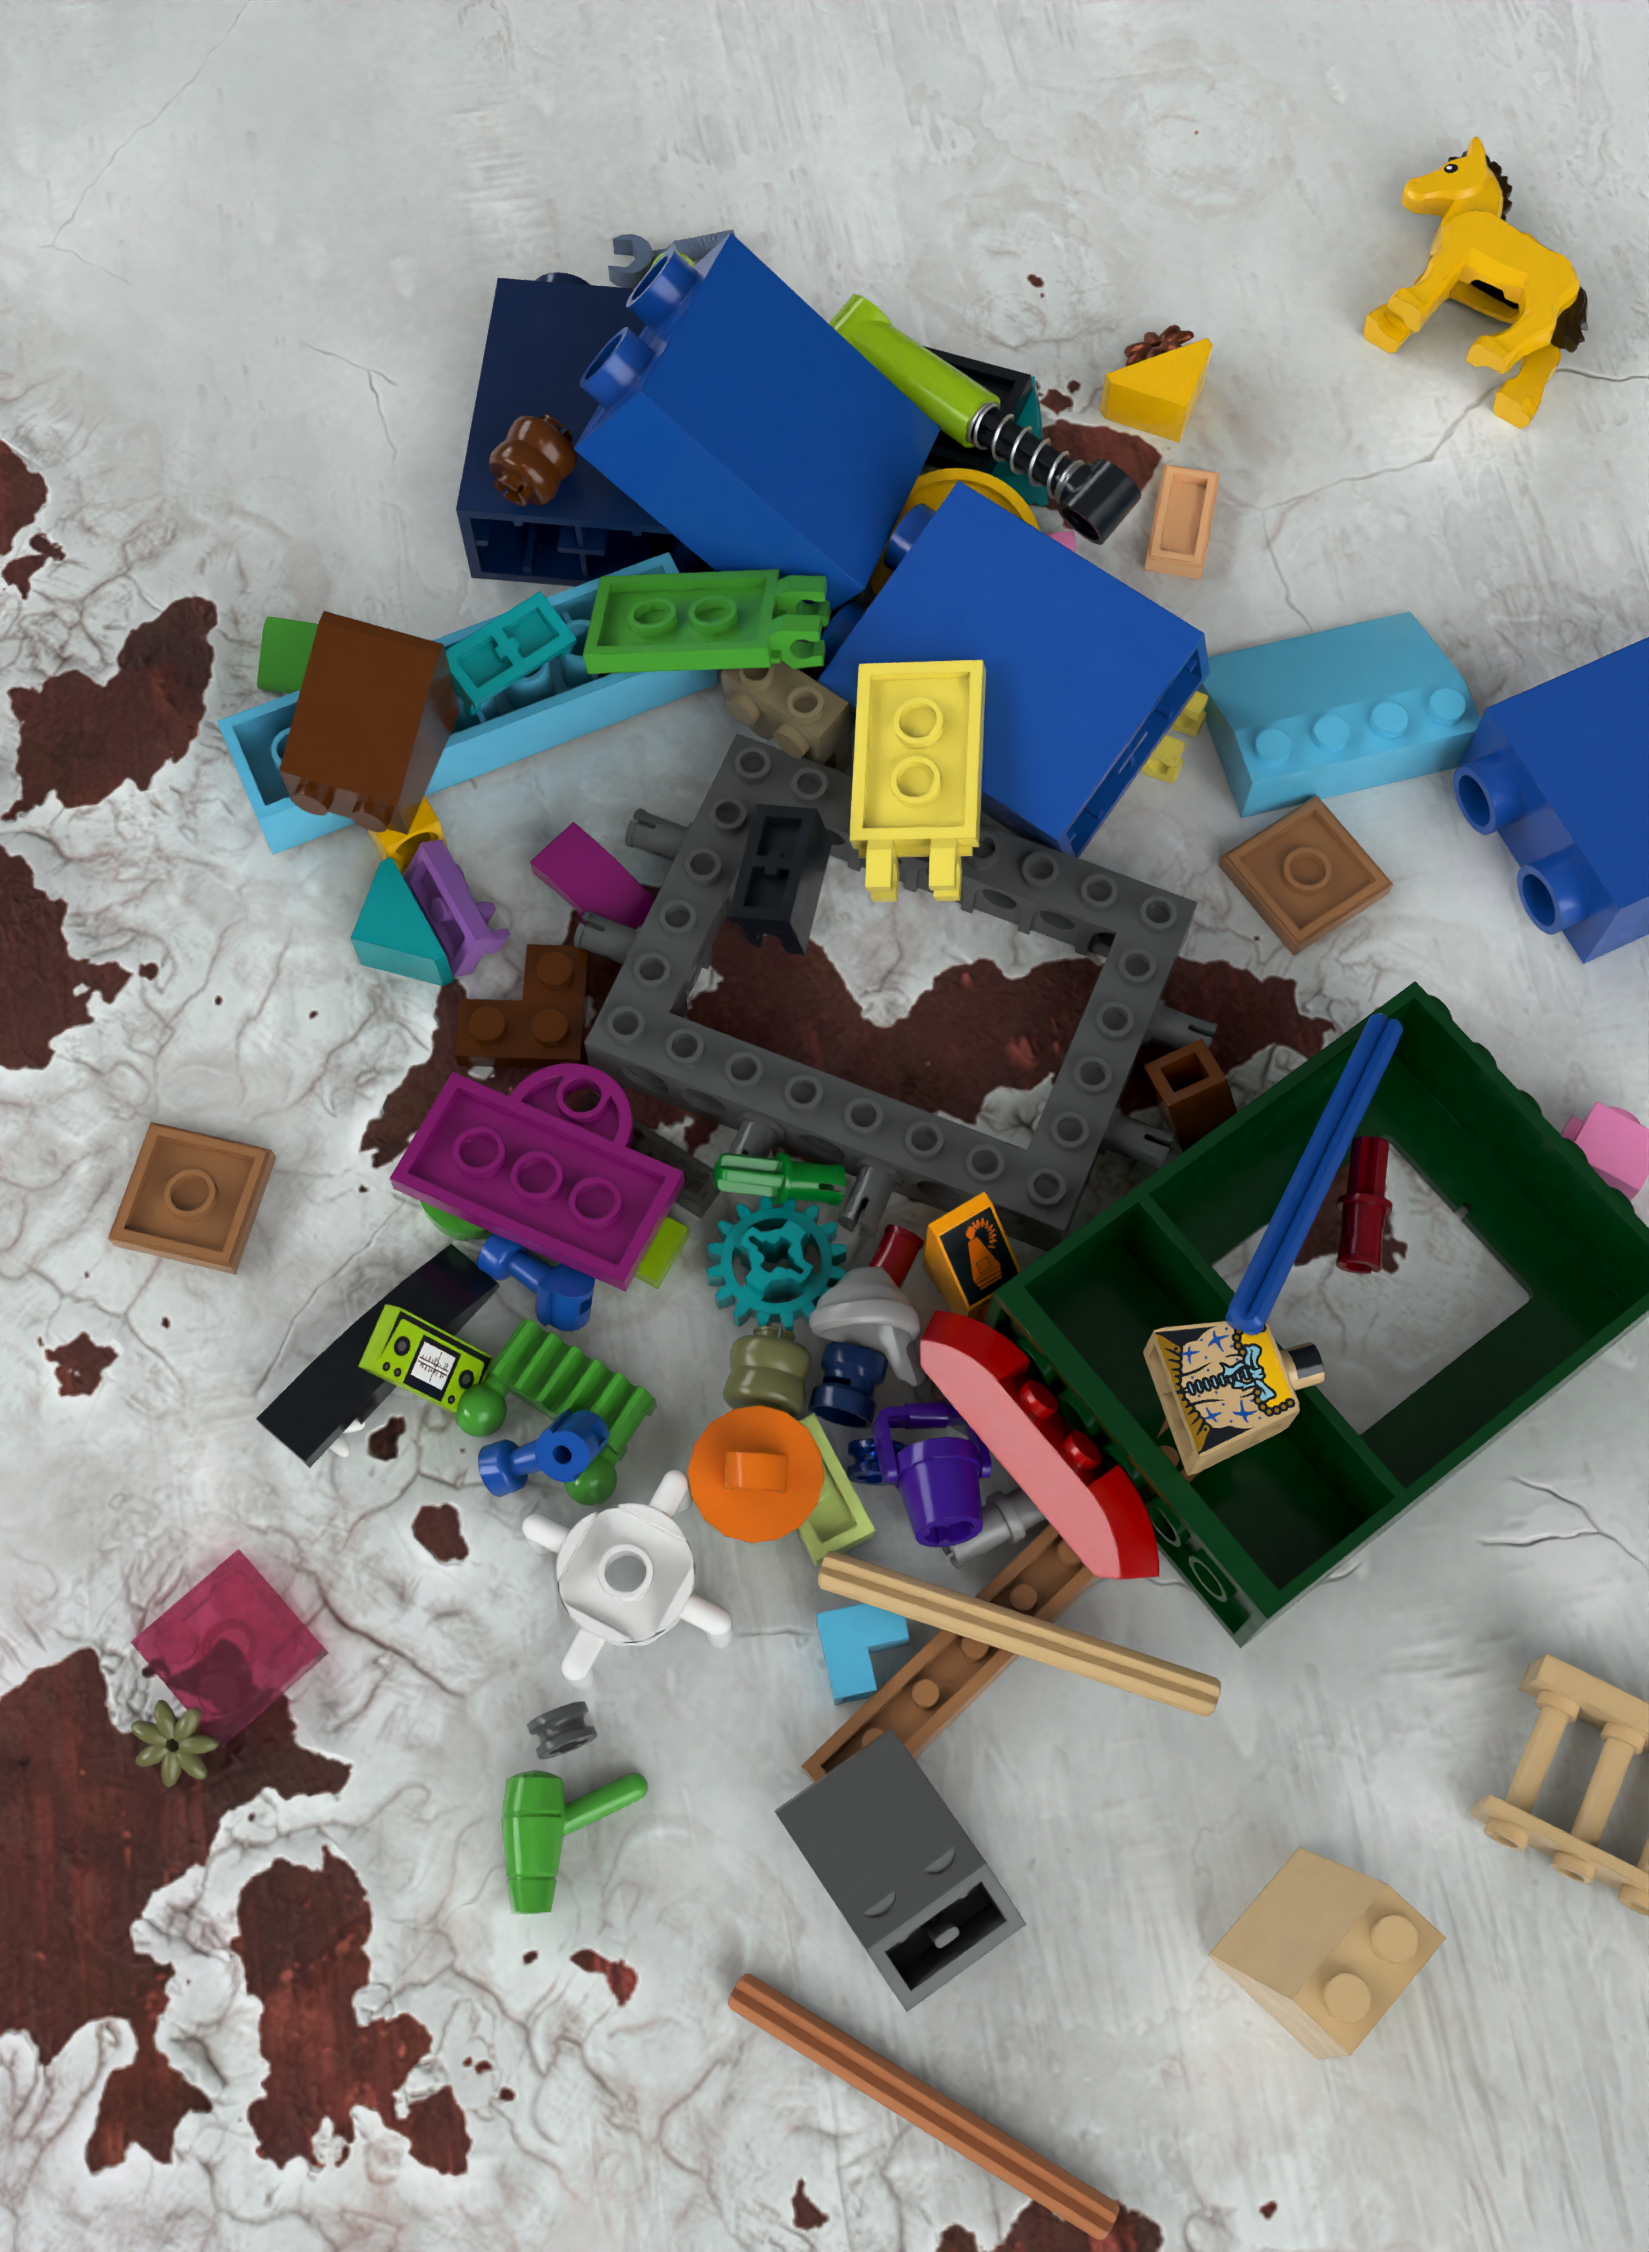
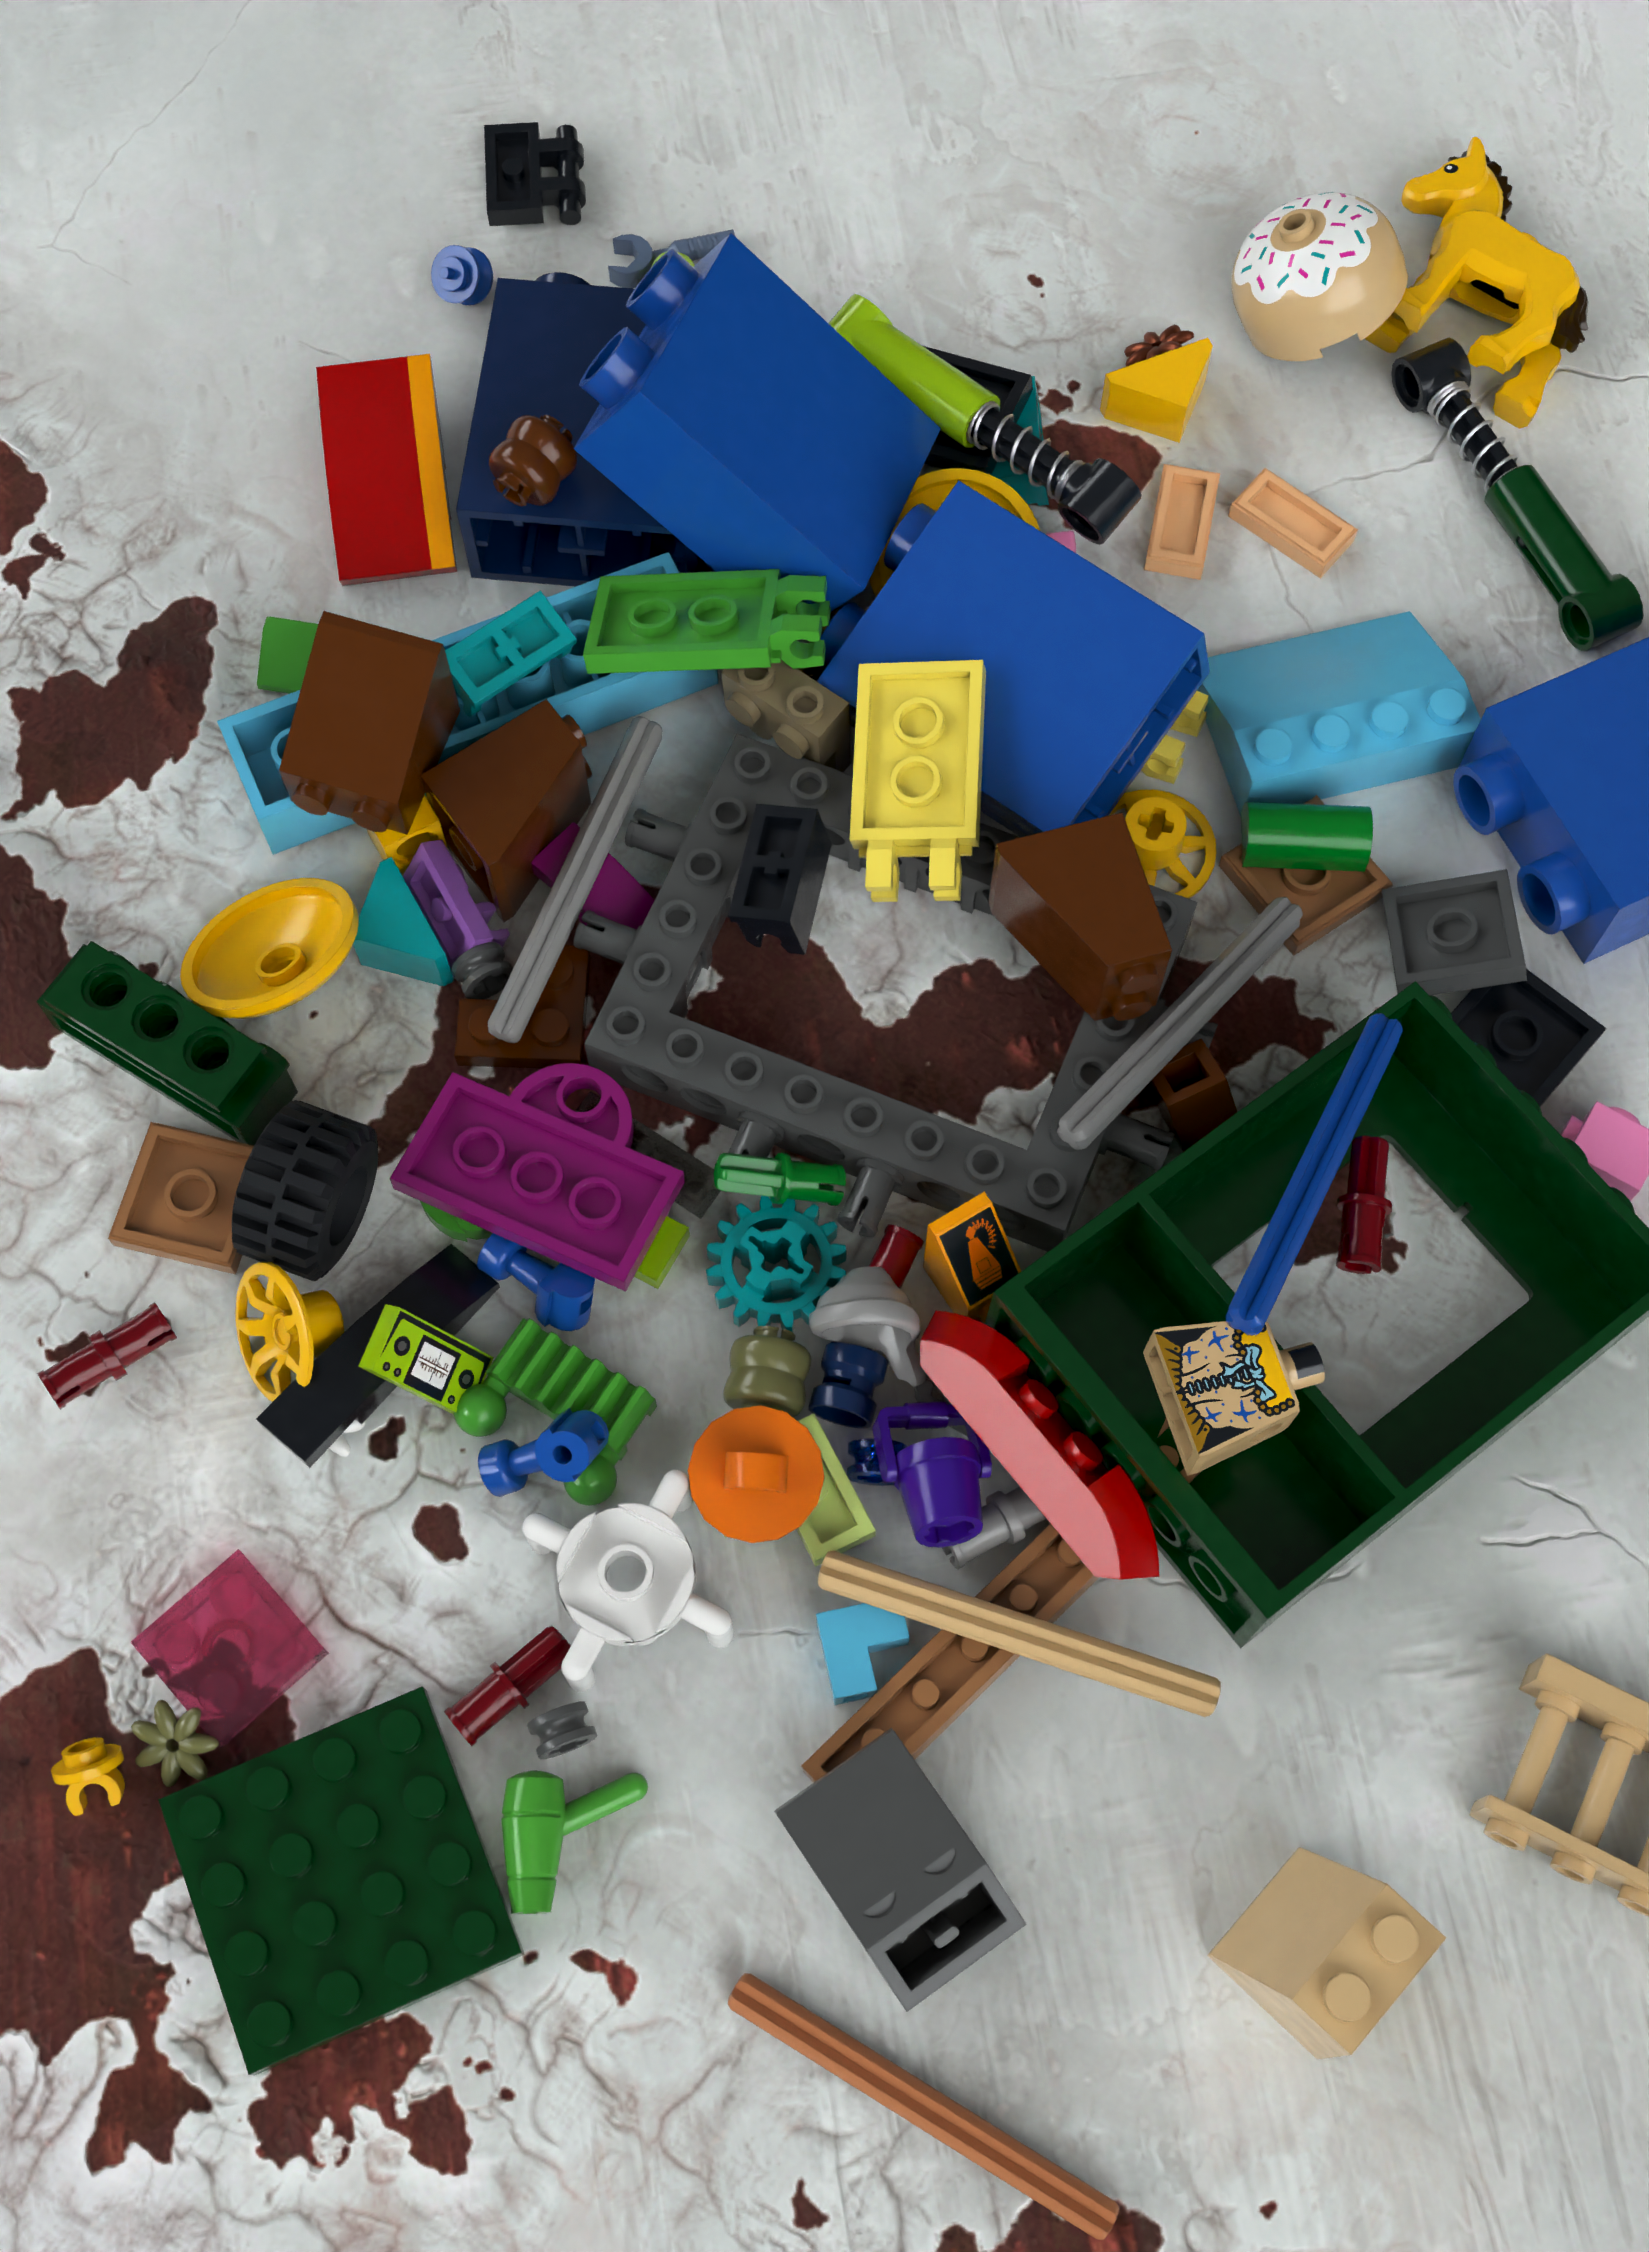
none -> dark green brick [36,941,298,1146]
none -> dark red pin [37,1302,177,1410]
none -> yellow plate [51,1737,125,1816]
none -> dark green plate [158,1686,525,2076]
none -> yellow dish [180,878,359,1019]
none -> black tyre [232,1100,378,1281]
none -> yellow wheel [235,1261,344,1402]
none -> red slope [316,354,457,586]
none -> reddish brown slope [420,699,592,923]
none -> wheel [431,245,493,305]
none -> dark red axle [444,1626,571,1746]
none -> dark grey bush [451,942,513,999]
none -> black plate [484,122,586,226]
none -> light grey axle [488,716,663,1043]
none -> reddish brown slope [988,812,1172,1021]
none -> light grey axle [1057,897,1303,1150]
none -> yellow wheel [1109,789,1217,899]
none -> light nougat tile [1228,468,1358,579]
none -> cylinder [1231,192,1408,361]
none -> green brick [1241,802,1373,872]
none -> dark grey plate [1382,869,1527,995]
none -> dark green piece [1391,337,1644,651]
none -> black plate [1451,969,1606,1107]

